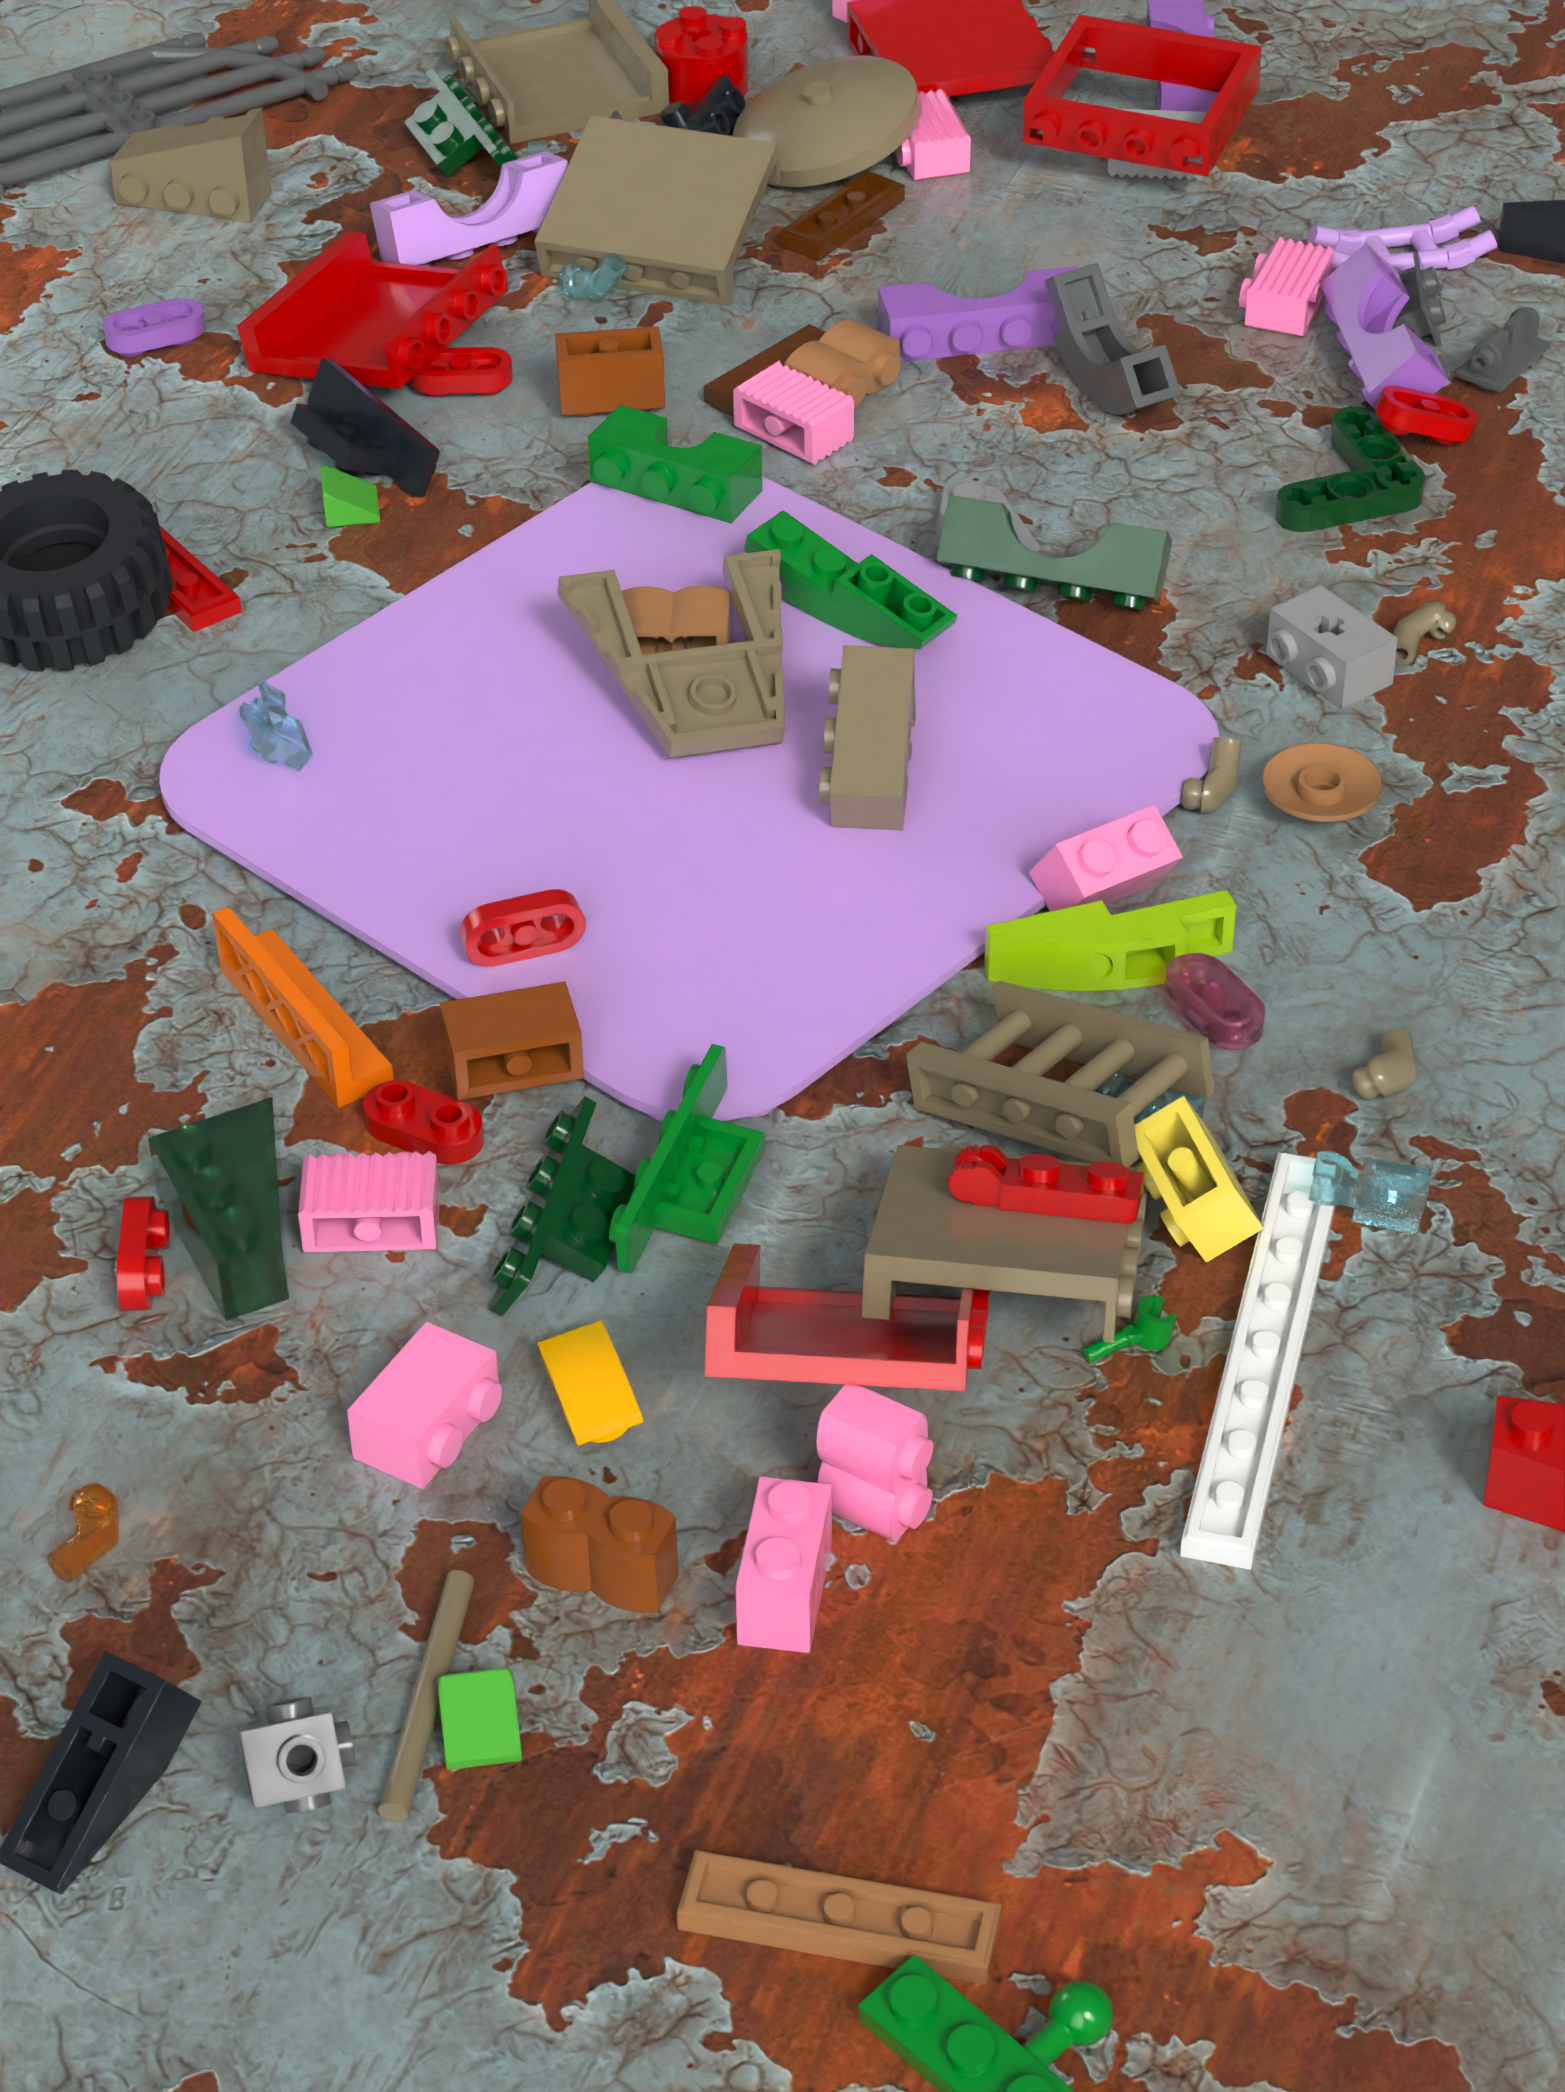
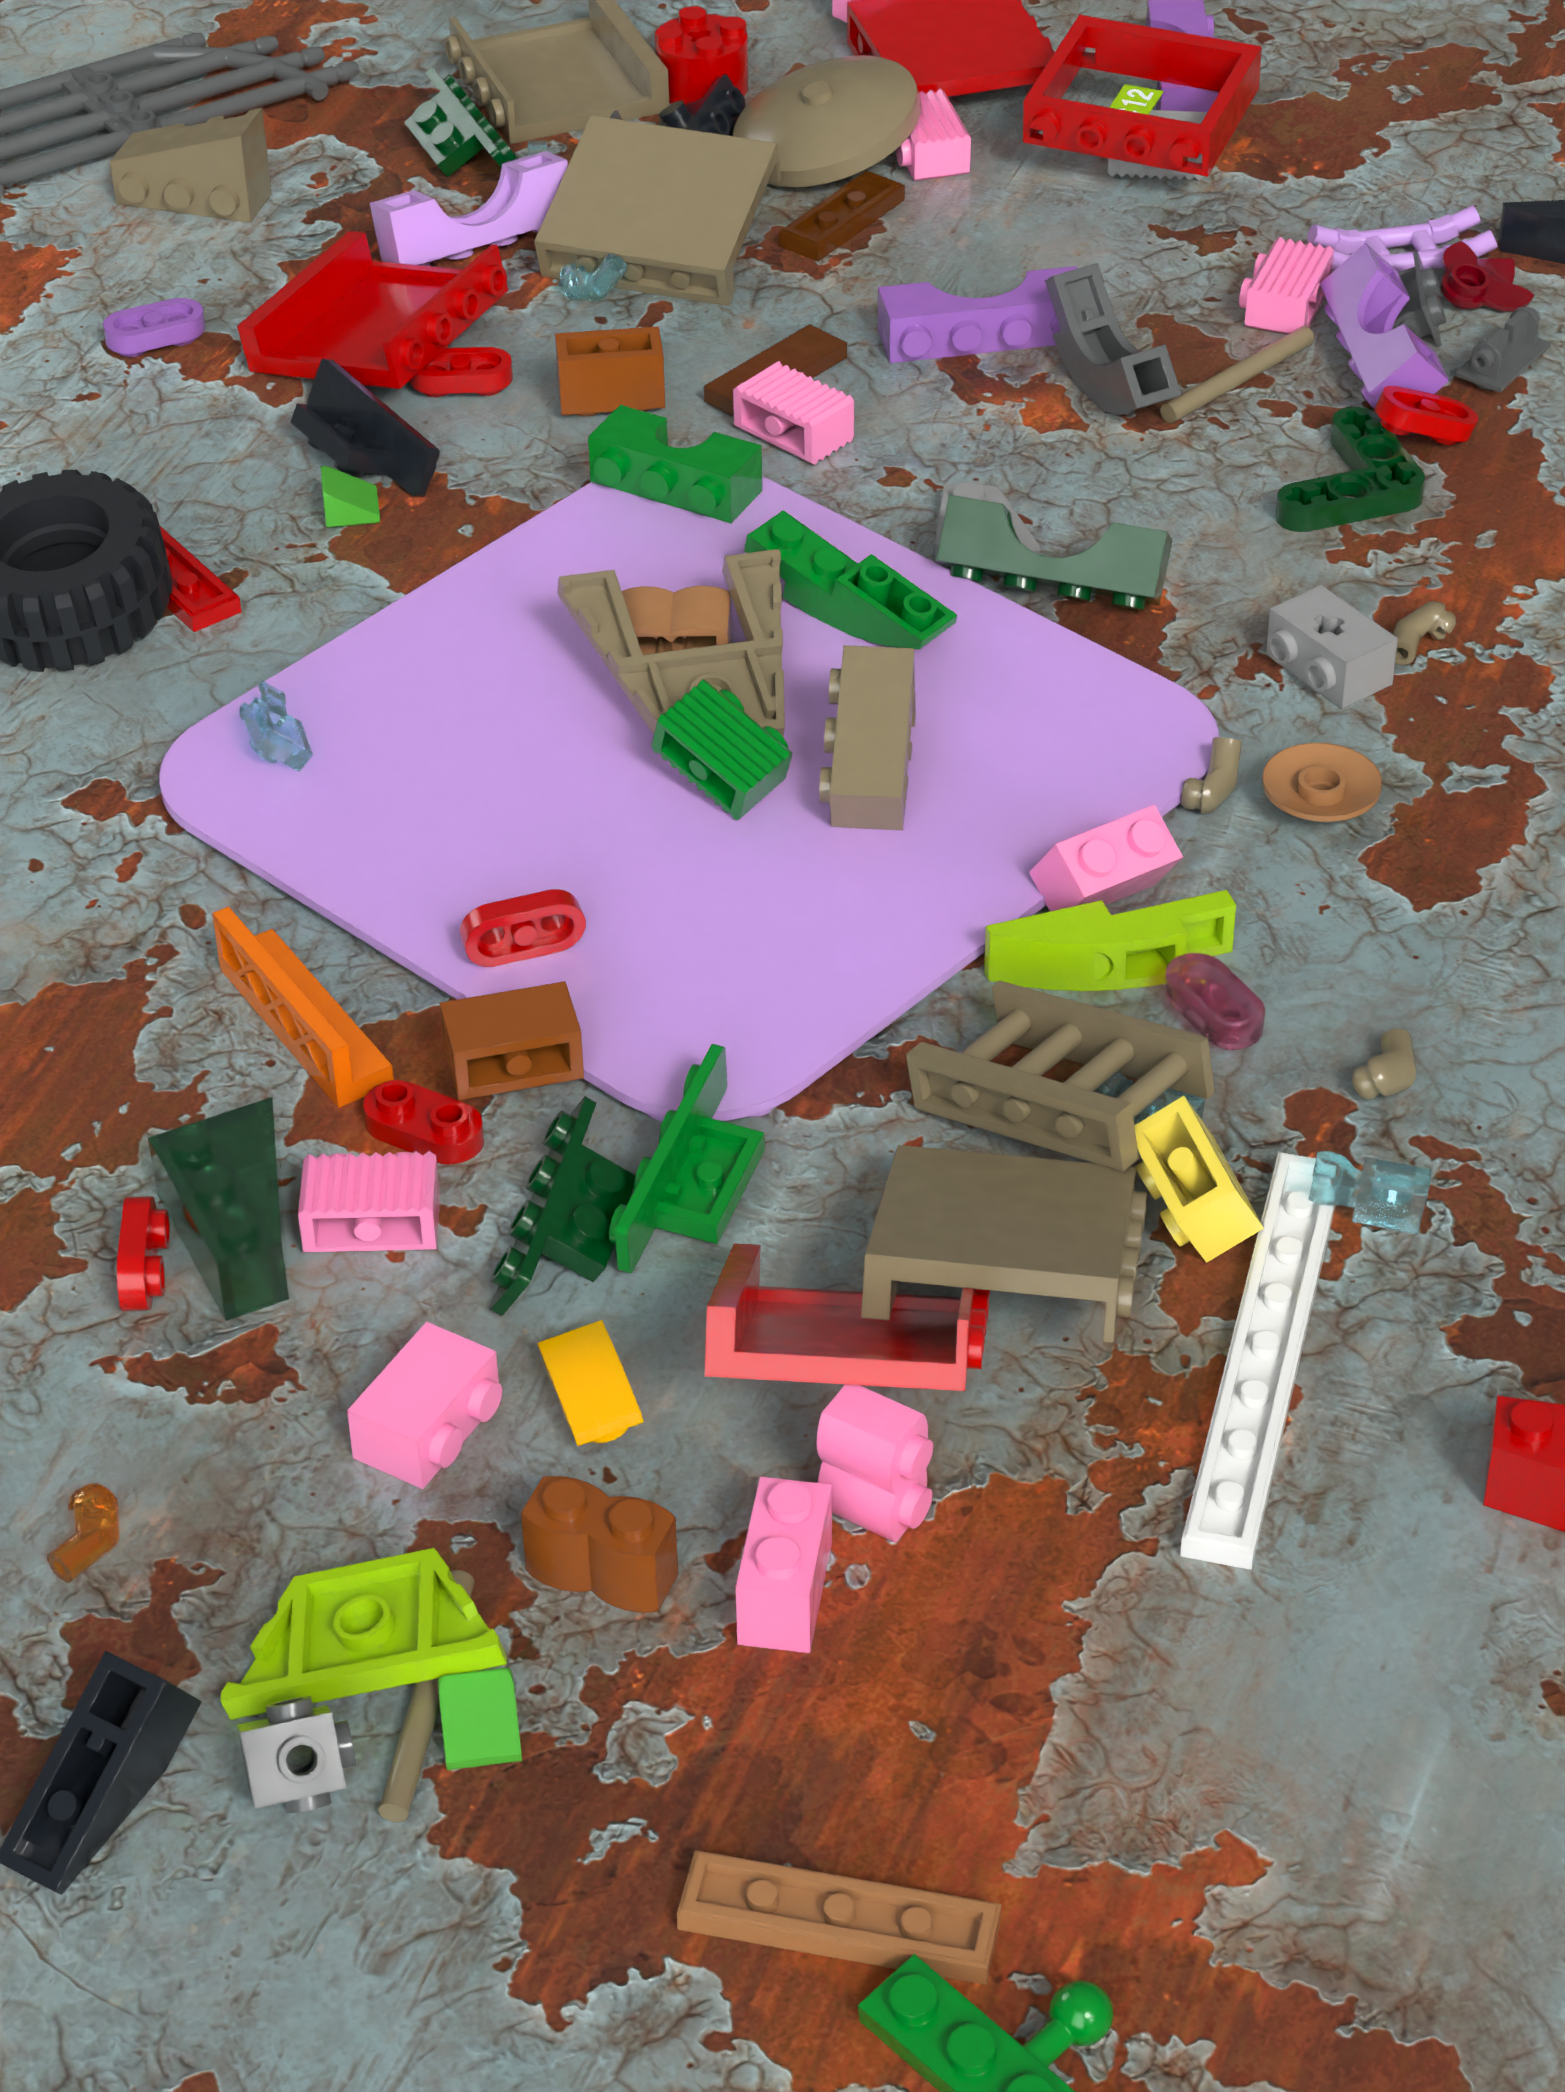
medium nougat brick [784,318,901,408] -> none
red hinge [947,1144,1144,1224] -> none
green hand [1082,1295,1177,1363] -> none
none -> lime wing [220,1548,507,1720]
none -> green brick [651,679,793,820]
none -> lime sticker [1109,84,1164,115]
none -> dark tan bar [1160,326,1314,424]
none -> dark red plate [1440,241,1534,311]

